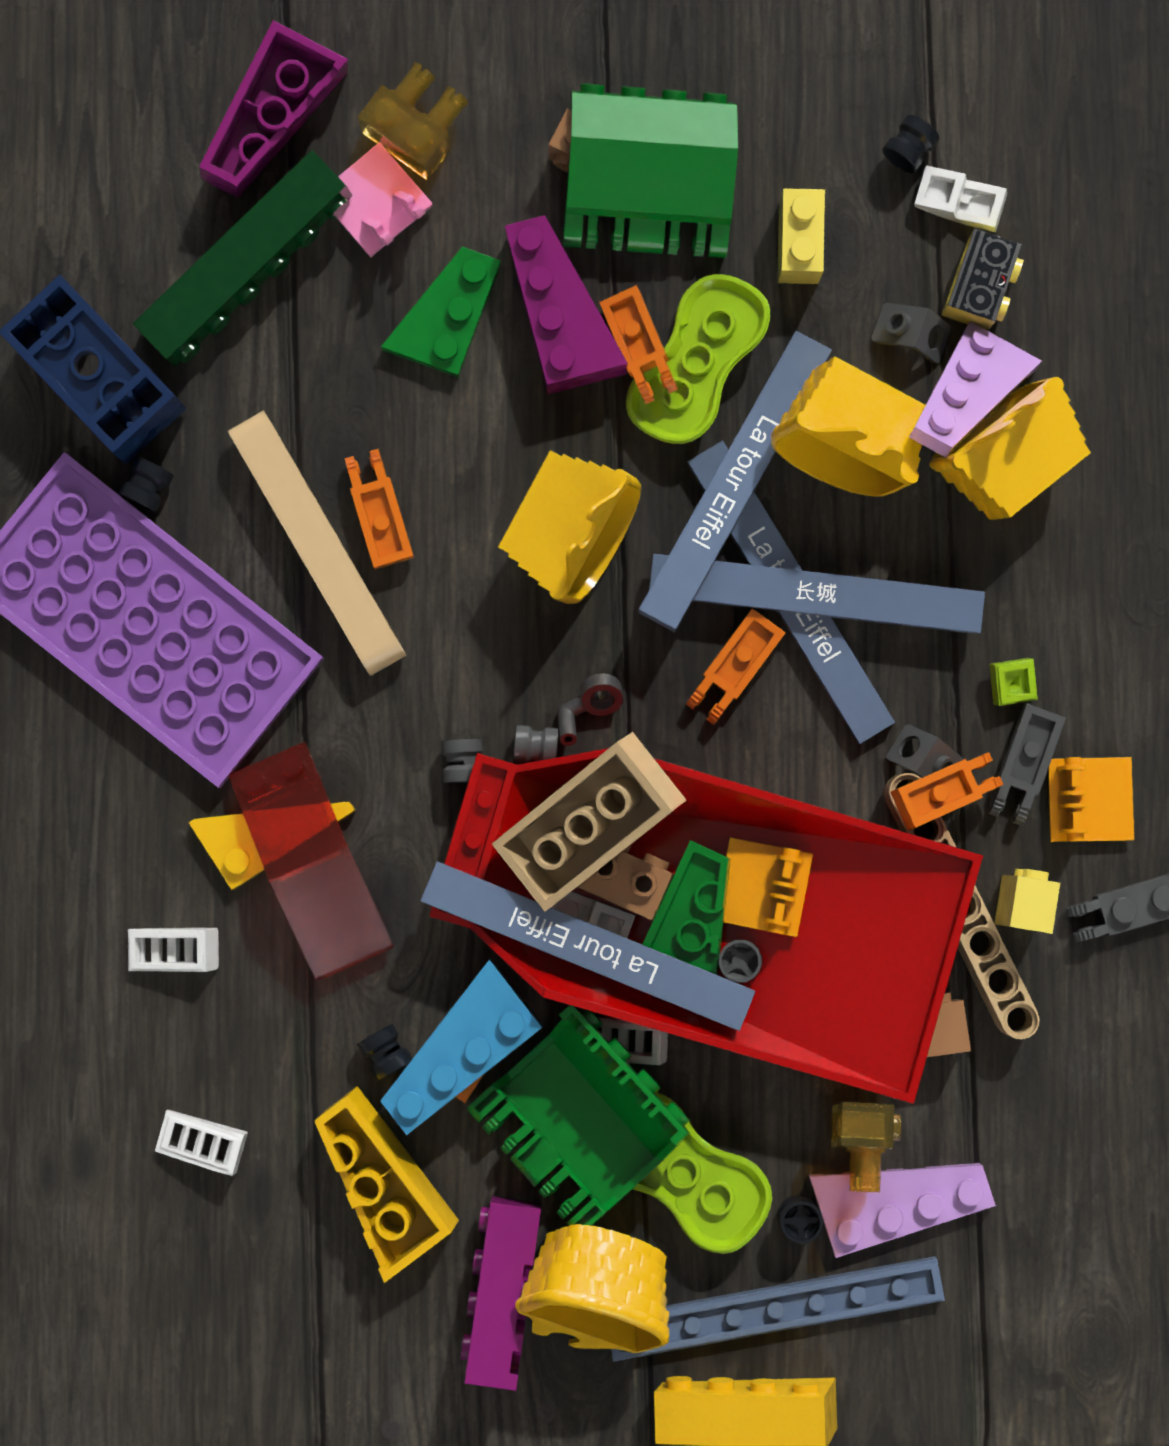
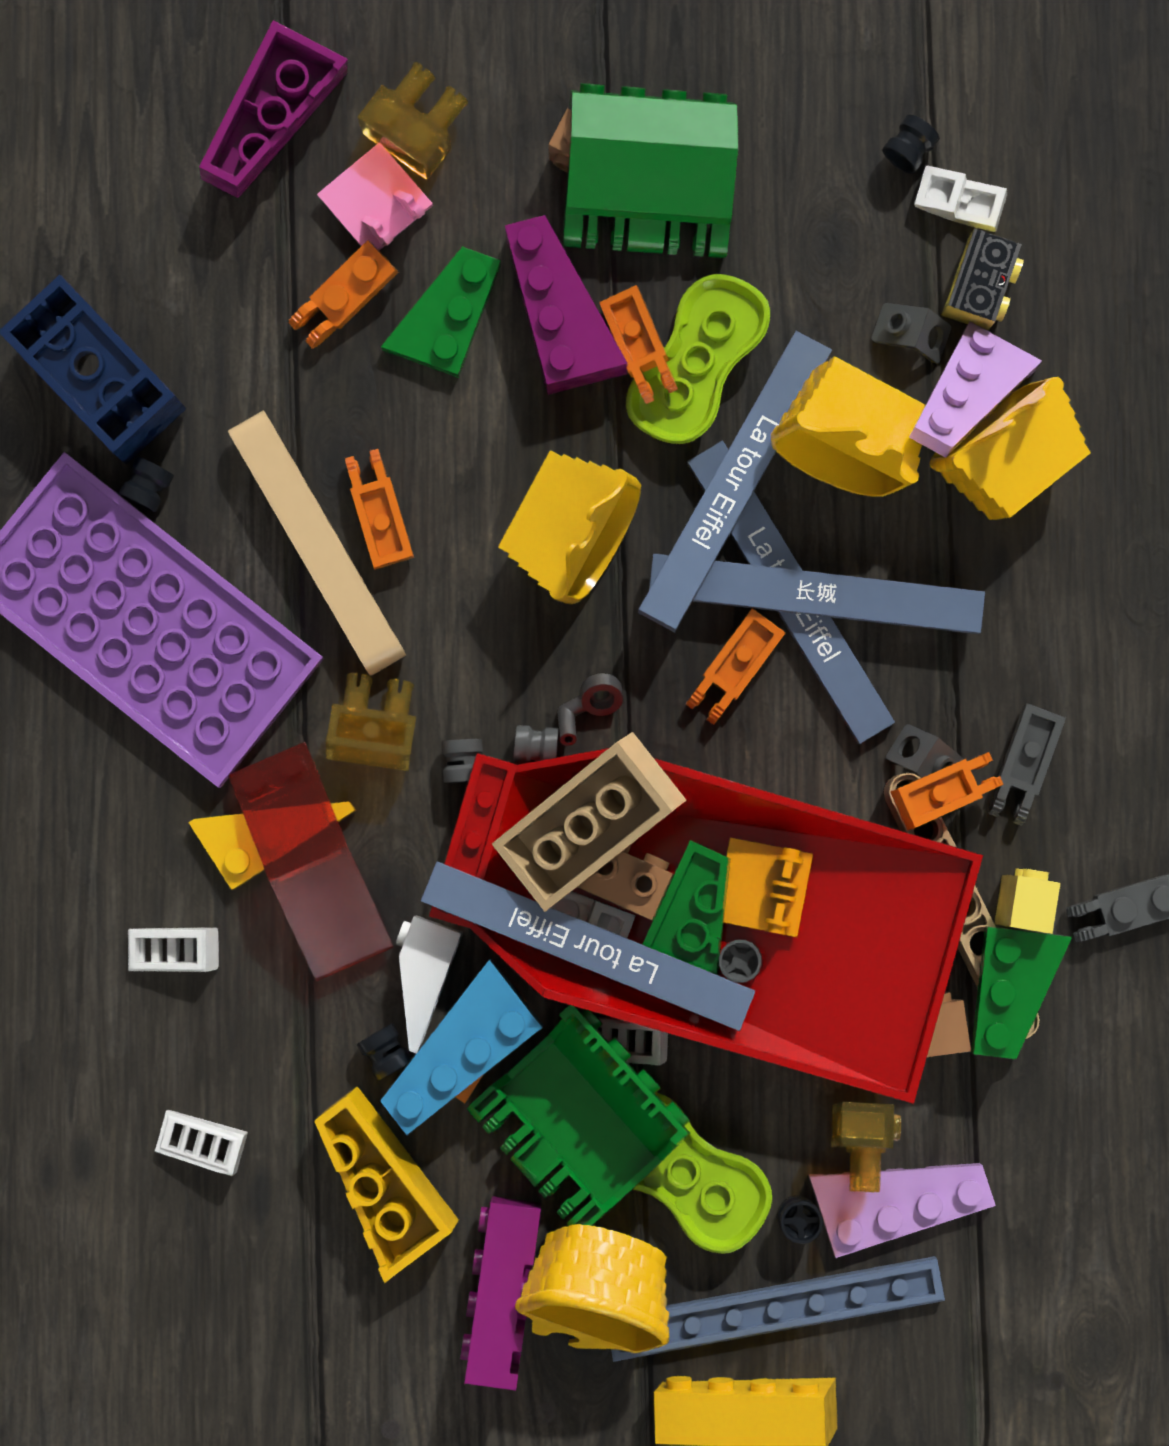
dark green brick [132,150,353,366] -> none
light yellow brick [777,189,825,284] -> none
lime tile [989,658,1038,706] -> none
light orange hinge [1048,757,1134,842] -> none
none -> orange hinge [288,240,399,348]
none -> clear yellow brick [326,673,416,771]
none -> white slope [396,915,463,1054]
none -> green wing [971,926,1072,1059]

